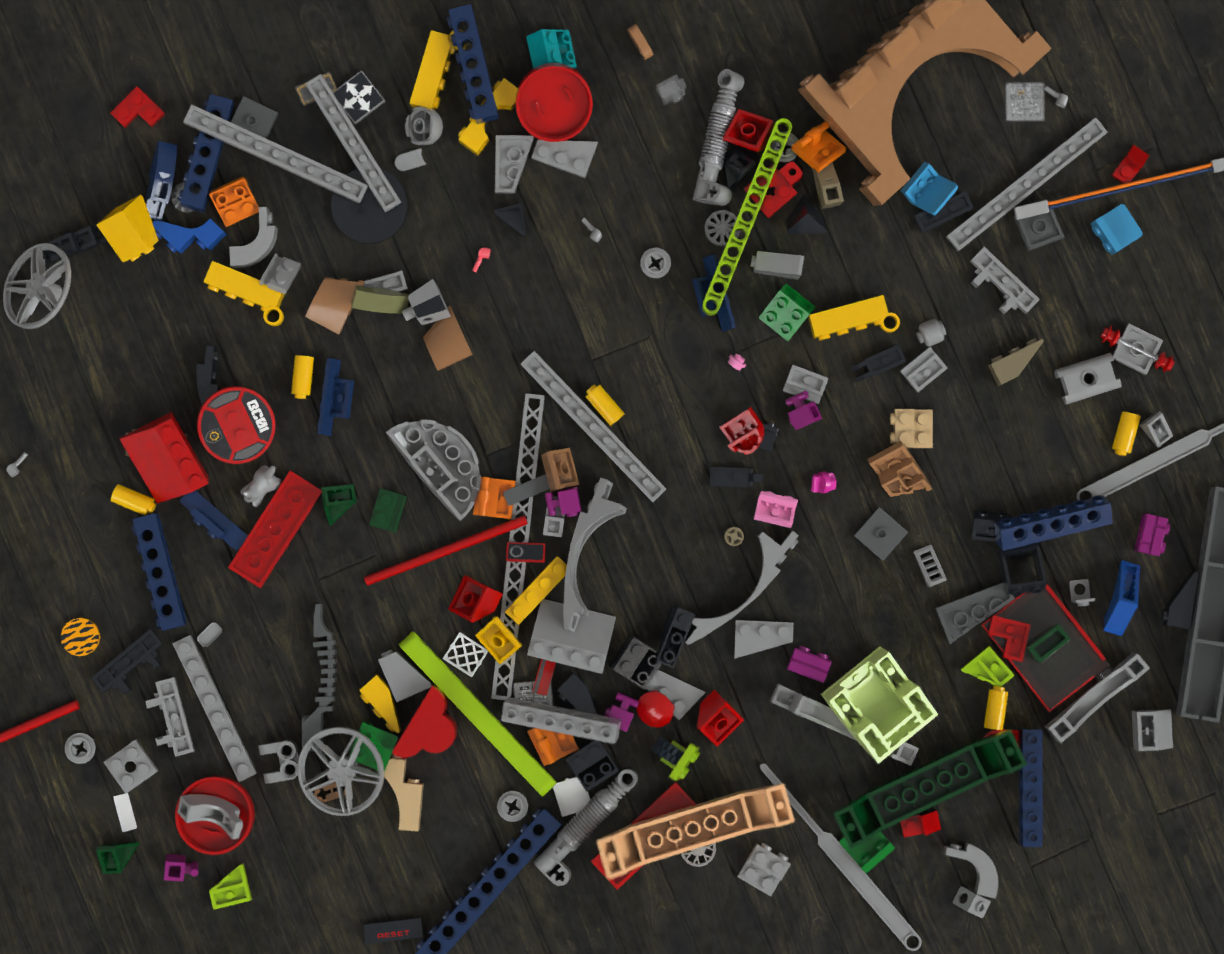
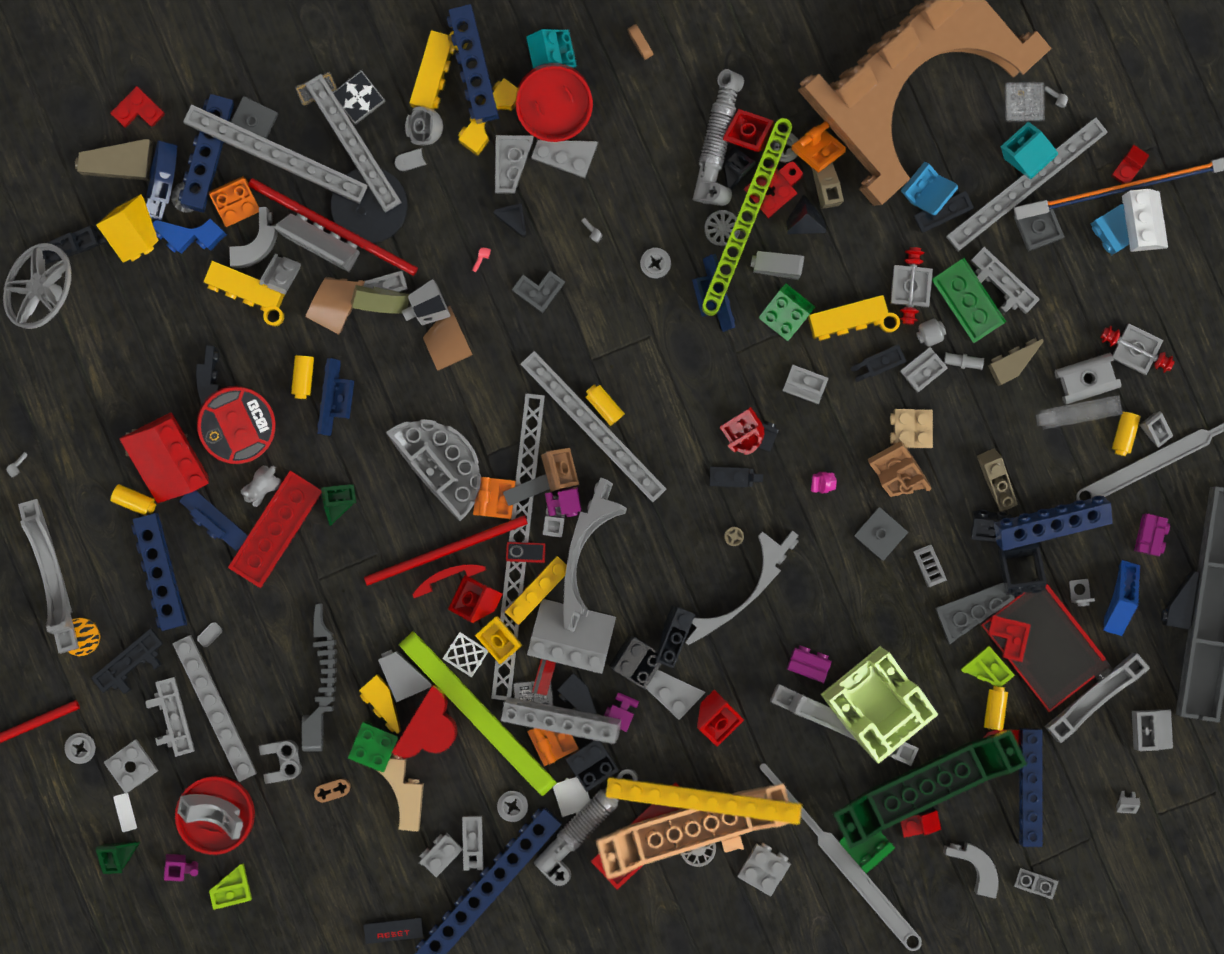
light grey wheel [298,727,384,816] -> none
dark green plate [369,488,407,533] -> none
red dish [637,690,675,728] -> none
plate [652,736,700,781] -> none
clear brick [656,74,687,105] -> none
bright pink plate [728,354,746,371] -> none
light grey wing [734,620,794,659] -> none
bright pink bracket [754,491,798,528] -> none
magenta brick [786,391,822,431] -> none
light grey bracket [953,886,991,918] -> none
dark green brick [1025,624,1071,663] -> none
none -> light grey slope [18,499,79,654]
none -> dark tan slope [75,139,153,180]
none -> red piece [248,178,418,276]
none -> light grey slope [274,213,360,272]
none -> red slope [413,565,487,598]
none -> light grey bracket [419,833,463,877]
none -> light grey plate [462,816,483,871]
none -> dark grey plate [512,271,565,313]
none -> yellow plate [606,777,802,824]
none -> light nougat slope [721,835,744,852]
none -> light grey plate [890,247,933,325]
none -> green plate [932,258,1006,343]
none -> light grey pin [944,352,984,370]
none -> dark tan slope [977,448,1018,511]
none -> teal slope [1001,122,1058,180]
none -> light grey slope [1014,868,1059,900]
none -> clear hinge [1035,395,1123,430]
none -> light grey tile [1116,791,1140,813]
none -> white slope [1122,189,1168,252]

